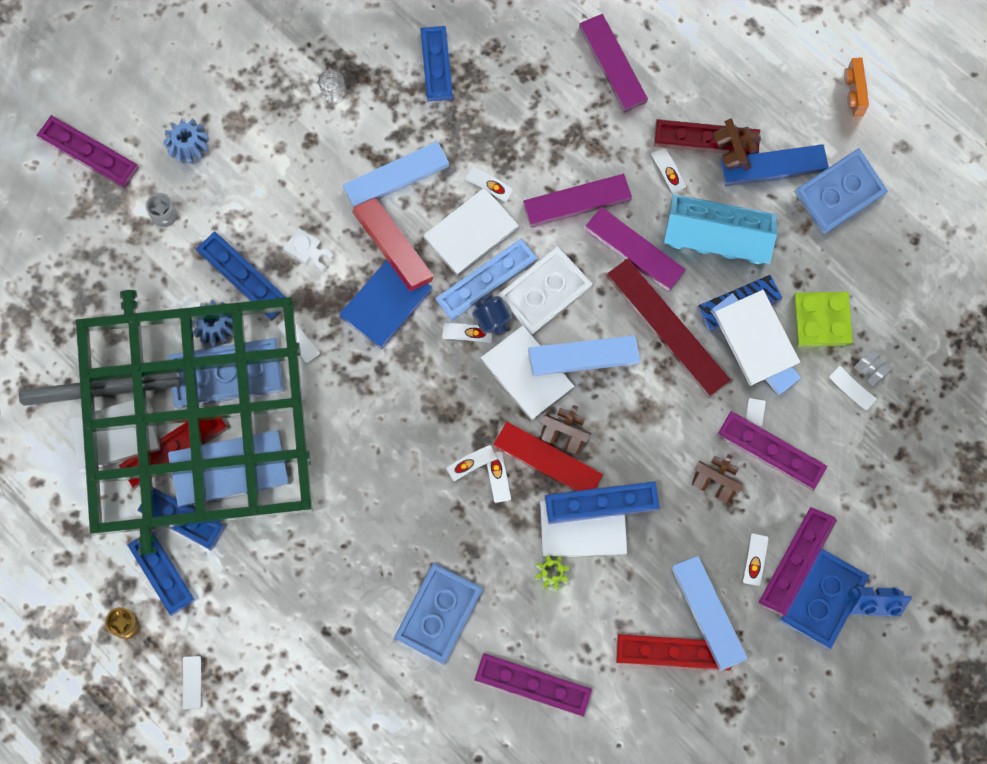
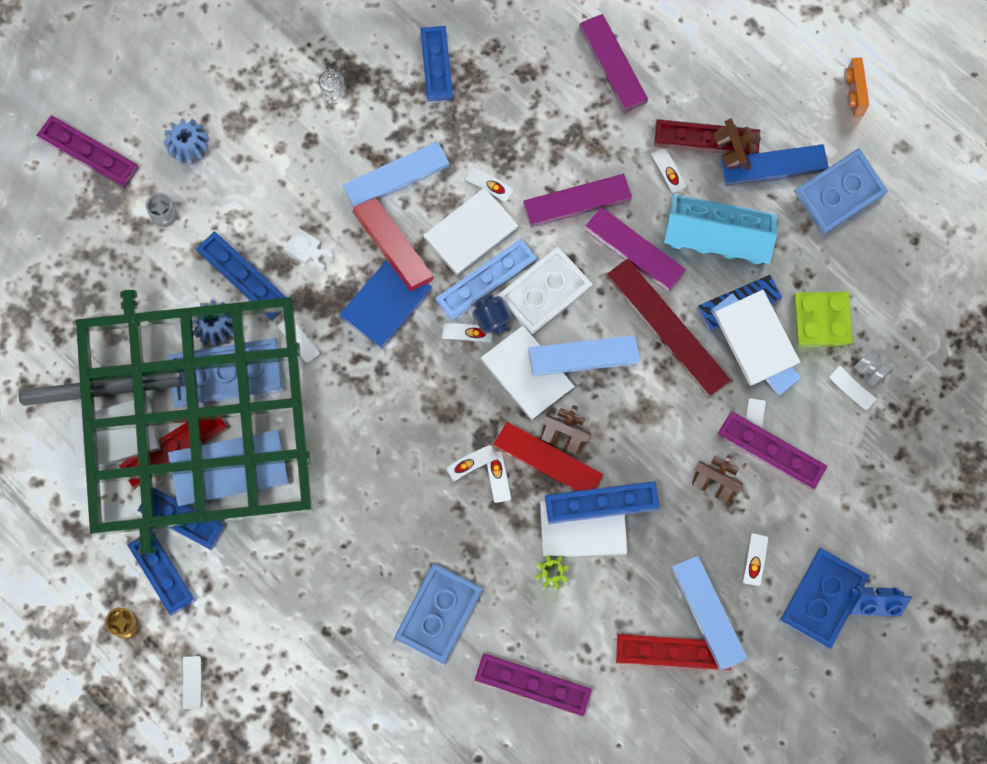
magenta tile [758,507,837,617] -> none

